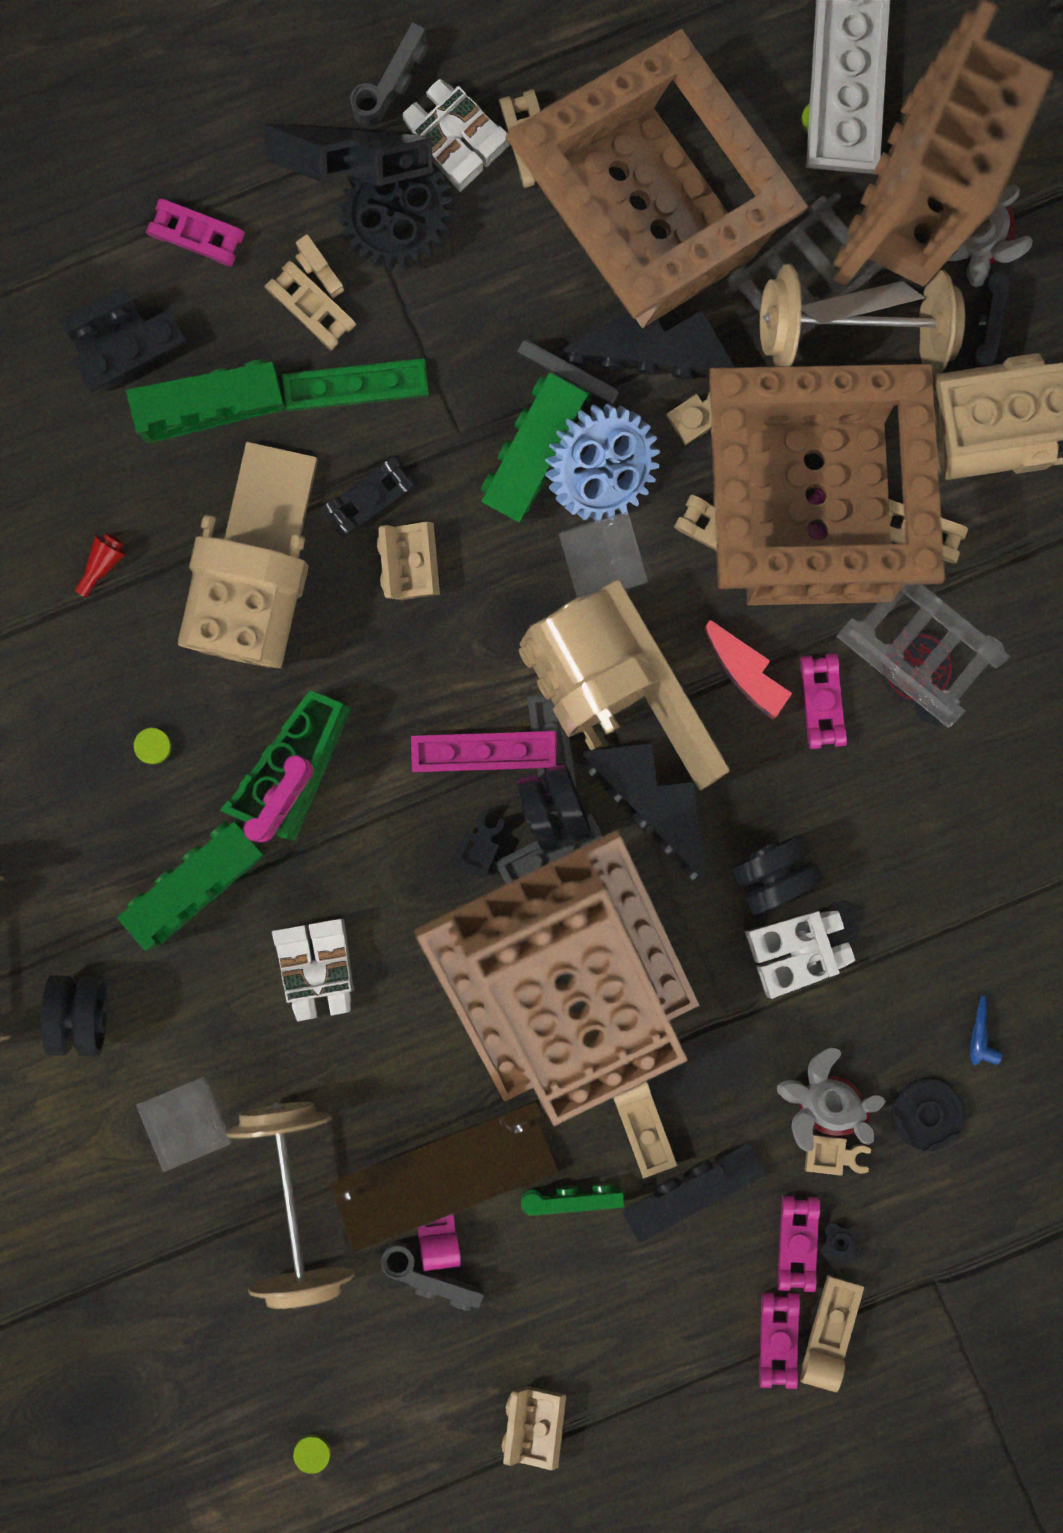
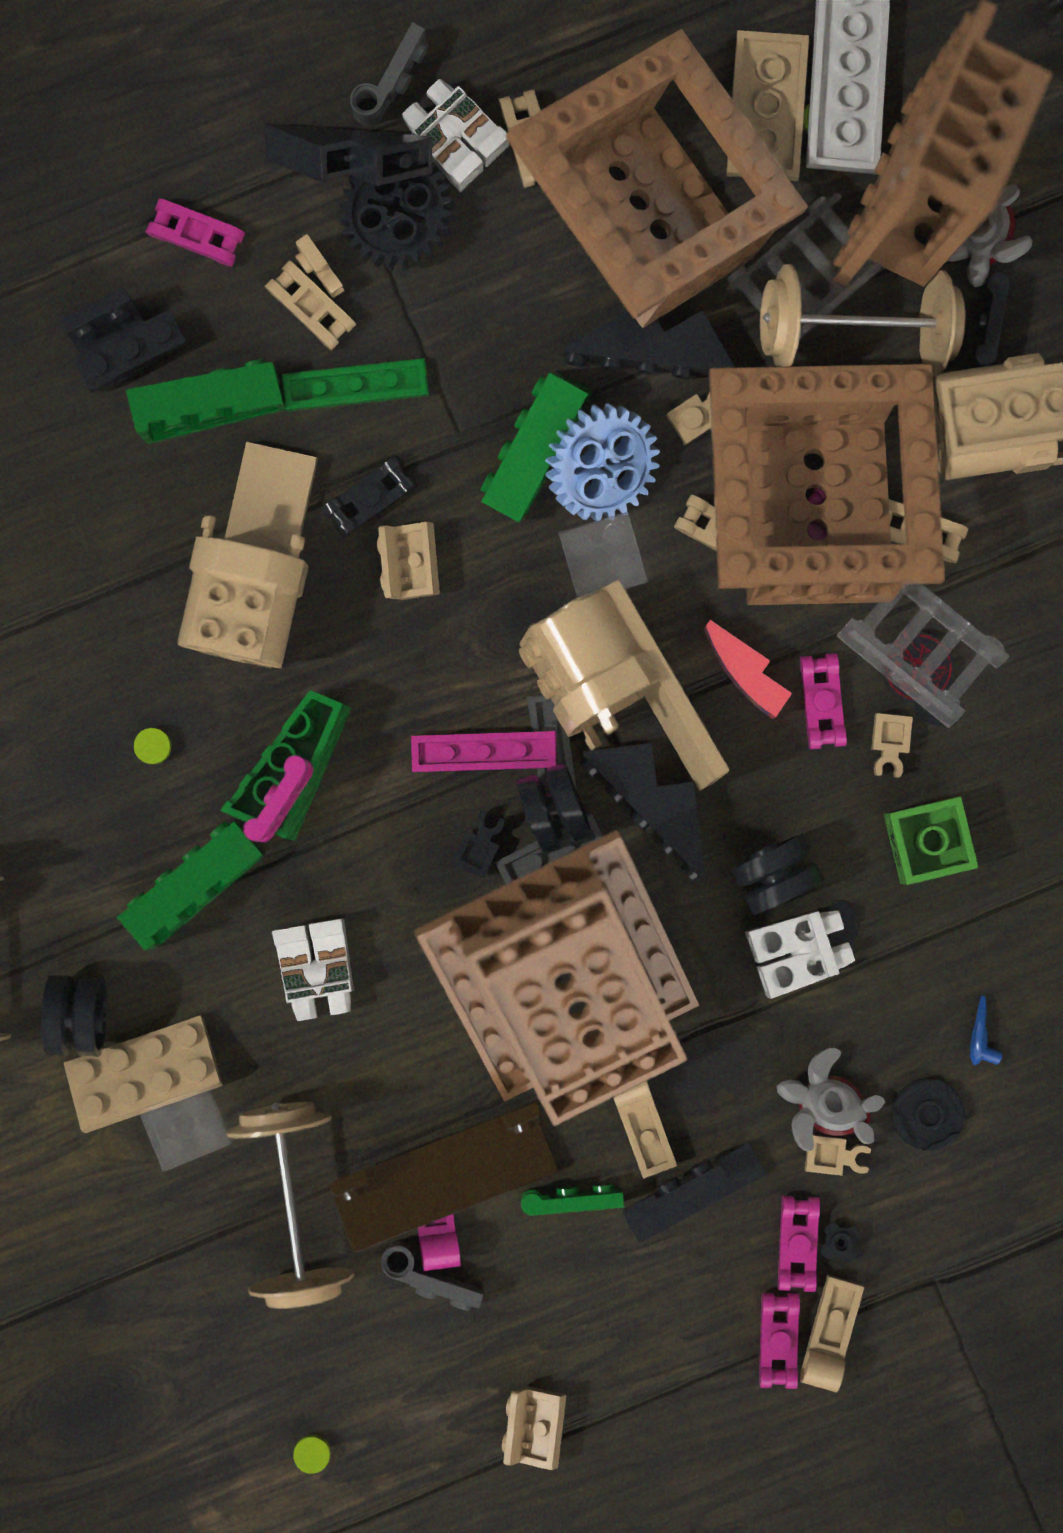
red cone [75,533,127,598] -> none
dark grey tile [517,340,620,406] -> none
white sticker [801,281,925,324] -> none
none -> tan plate [64,1015,223,1133]
none -> tan plate [726,30,809,181]
none -> tan plate [871,713,913,778]
none -> bright green brick [883,797,978,885]

